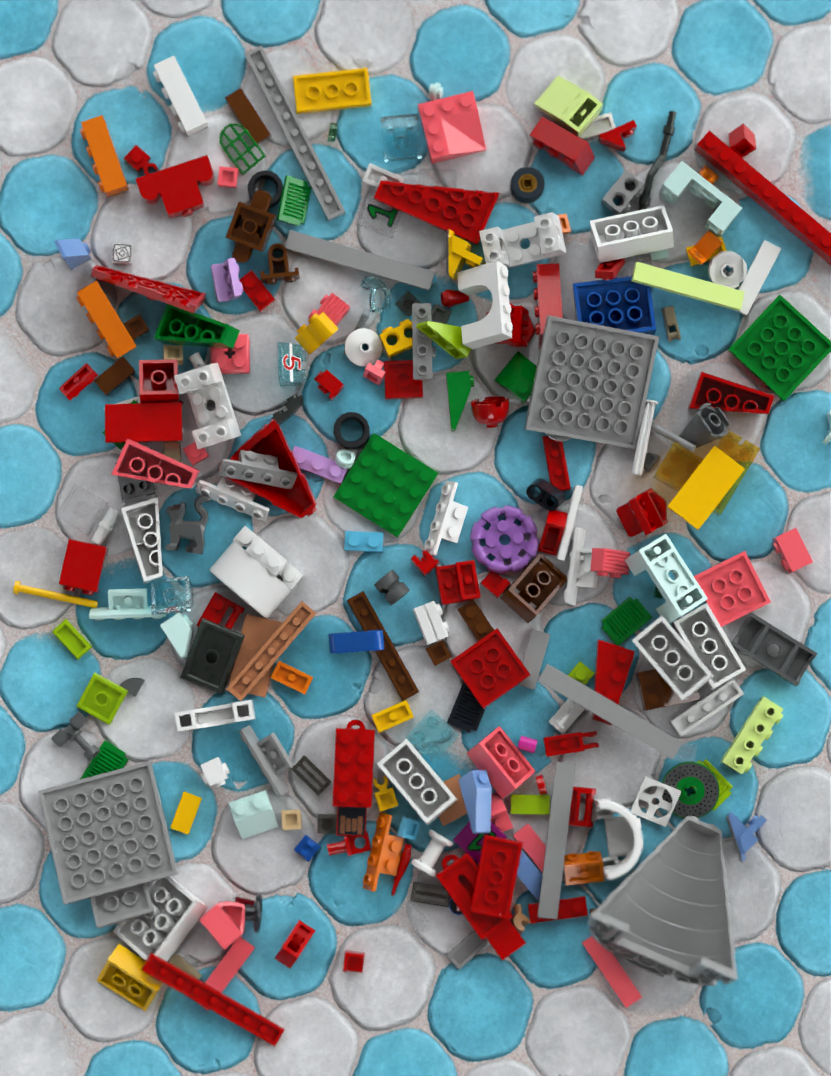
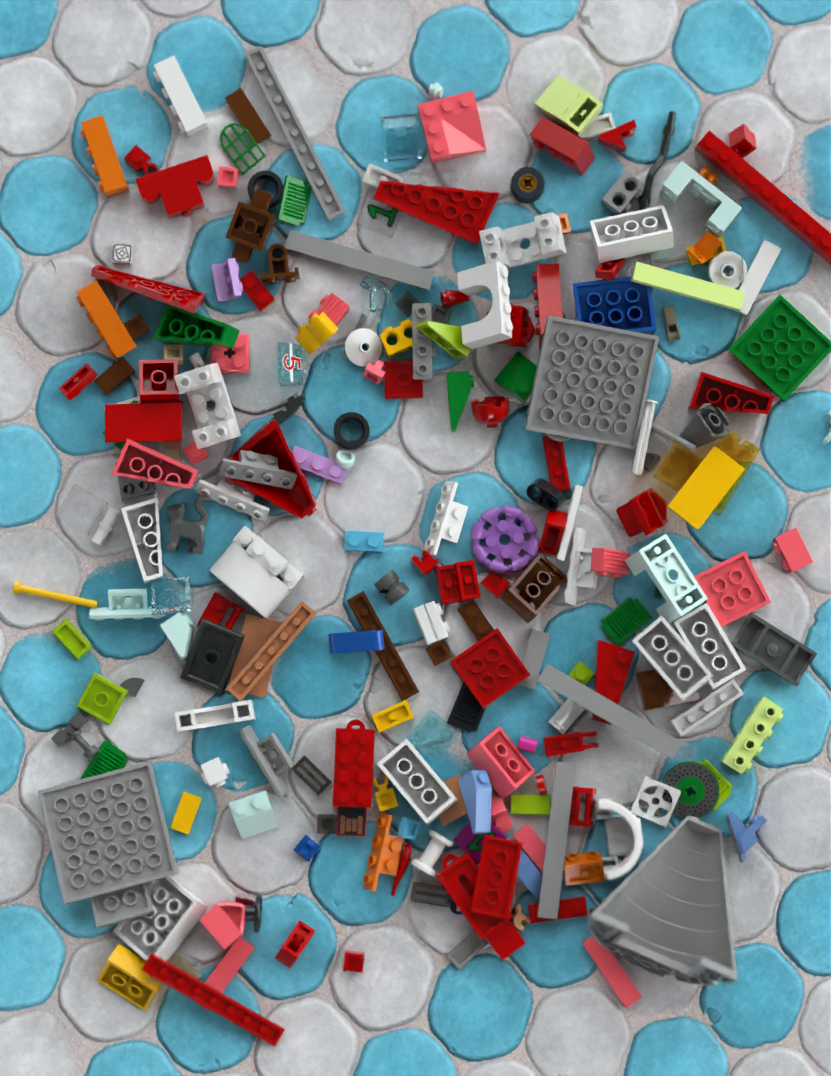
medium blue slope [54,239,91,270] -> none
red panel [59,539,109,596] -> none
orange plate [270,661,314,694] -> none
tan plate [281,809,302,830] -> none
yellow tile [293,68,372,114] -> none
red brick [314,370,344,401] -> none
clear green tile [327,122,338,142] -> none
red bracket [327,832,371,856] -> none
green plate [333,433,439,538] -> none
yellow piece [446,229,486,281] -> none

